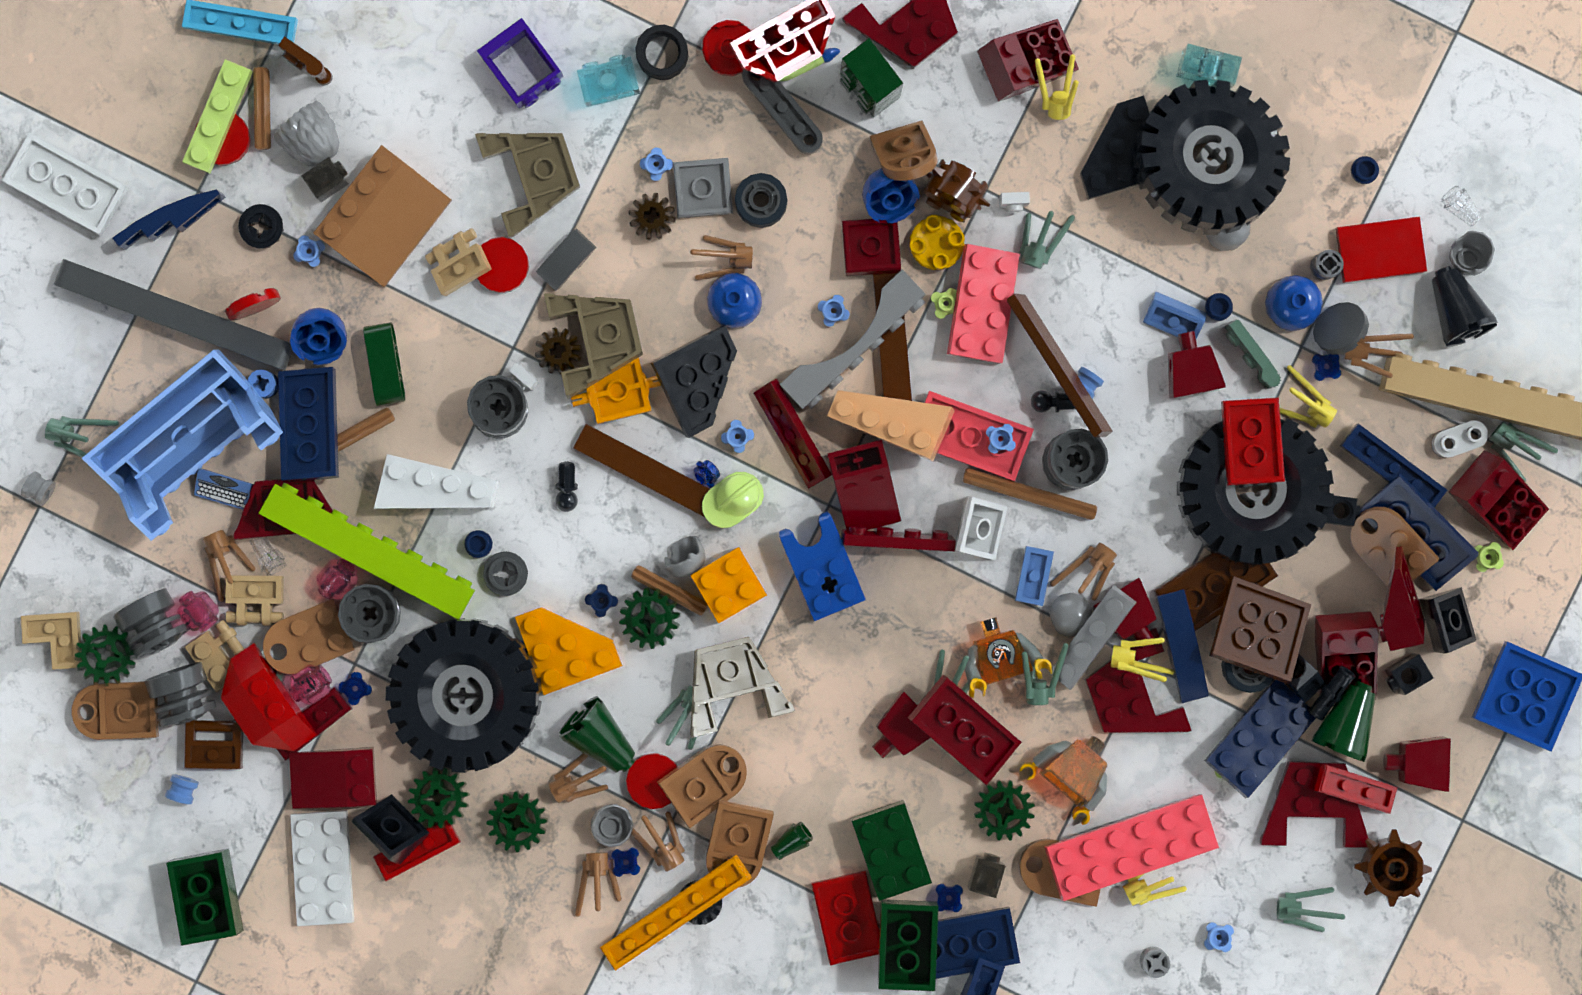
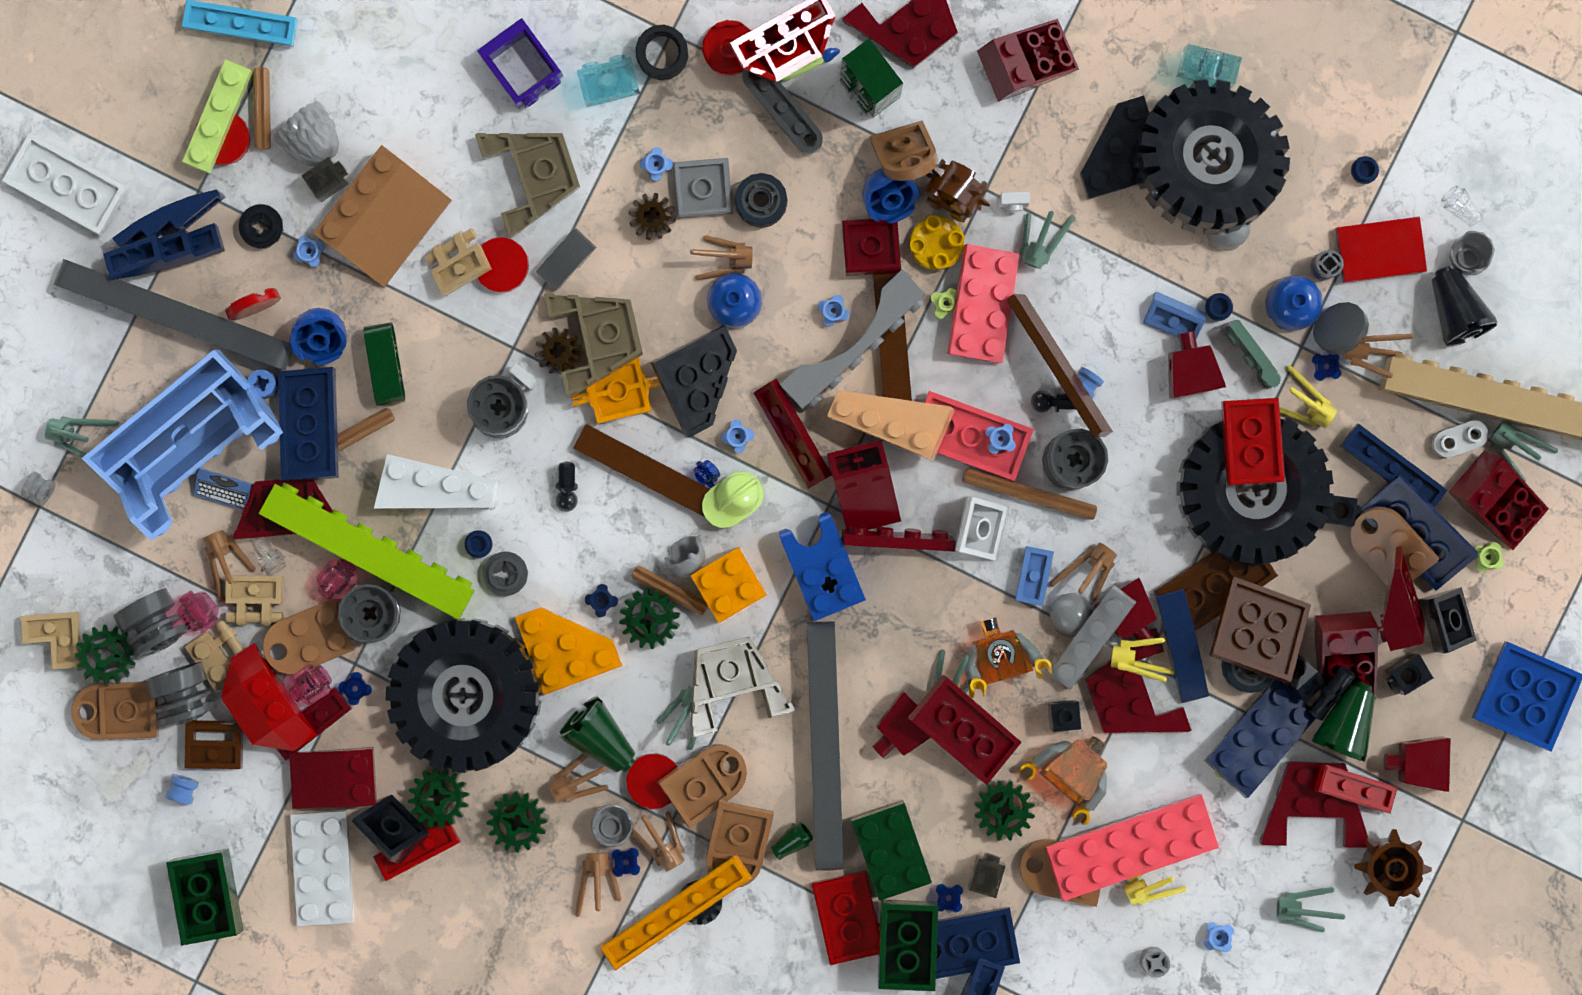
reddish brown plate [278,36,333,85] -> none
sand green plant [1022,643,1068,705] -> none
light yellow plant [1035,54,1079,120] -> none
none -> dark blue slope [103,223,225,280]
none -> dark grey beam [807,621,844,871]
none -> black brick [1048,700,1082,732]

